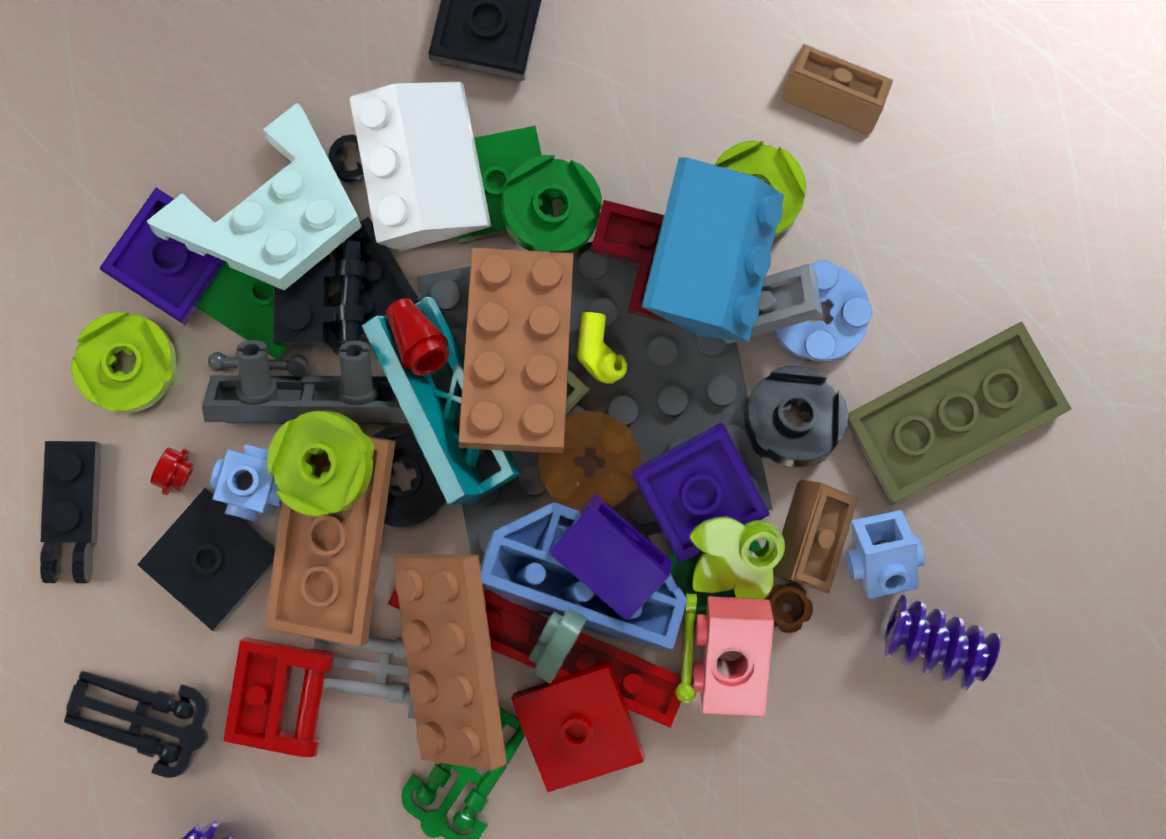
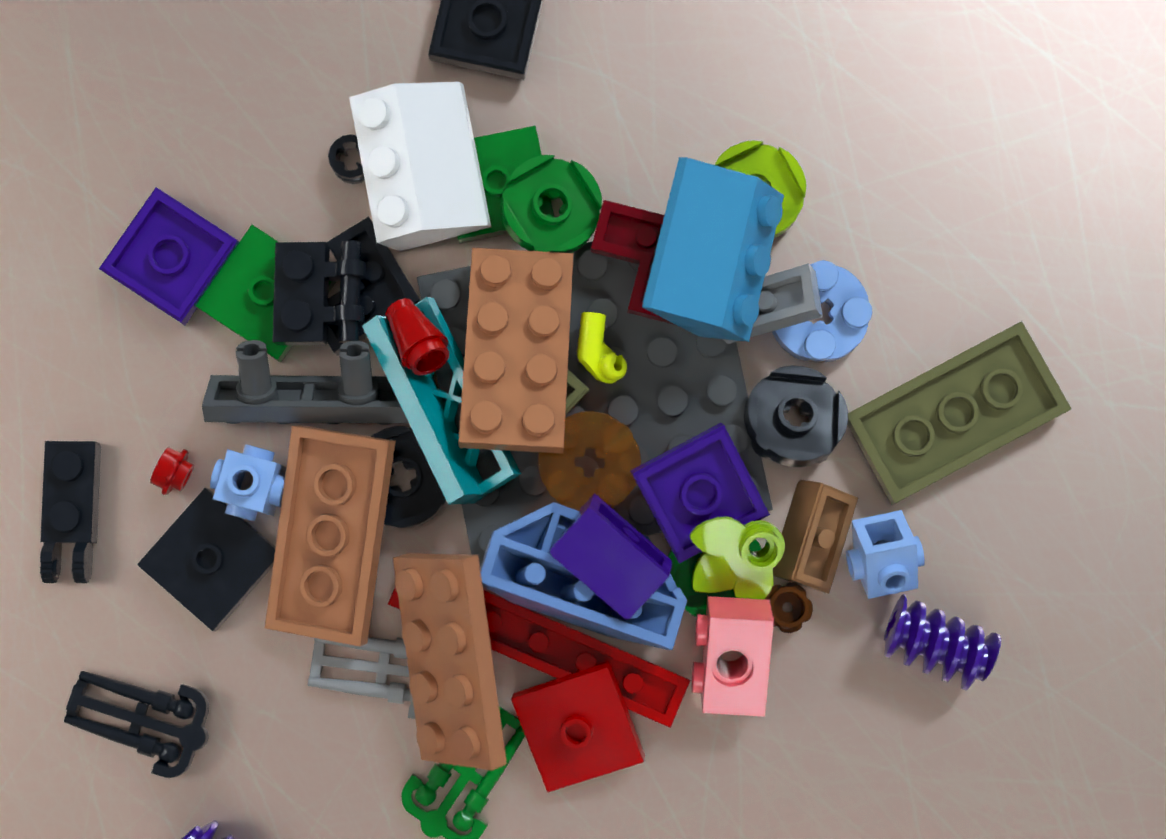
lime plate [71,312,177,413] -> none
light aqua wing [147,103,361,290] -> none
dark grey hinge [208,352,309,377] -> none
red plate [223,637,334,758] -> none
lime plate [267,411,374,516] -> none
sand green plate [528,608,587,684] -> none
lime hinge [676,593,697,703] -> none
medium nougat slope [781,44,893,134] -> none

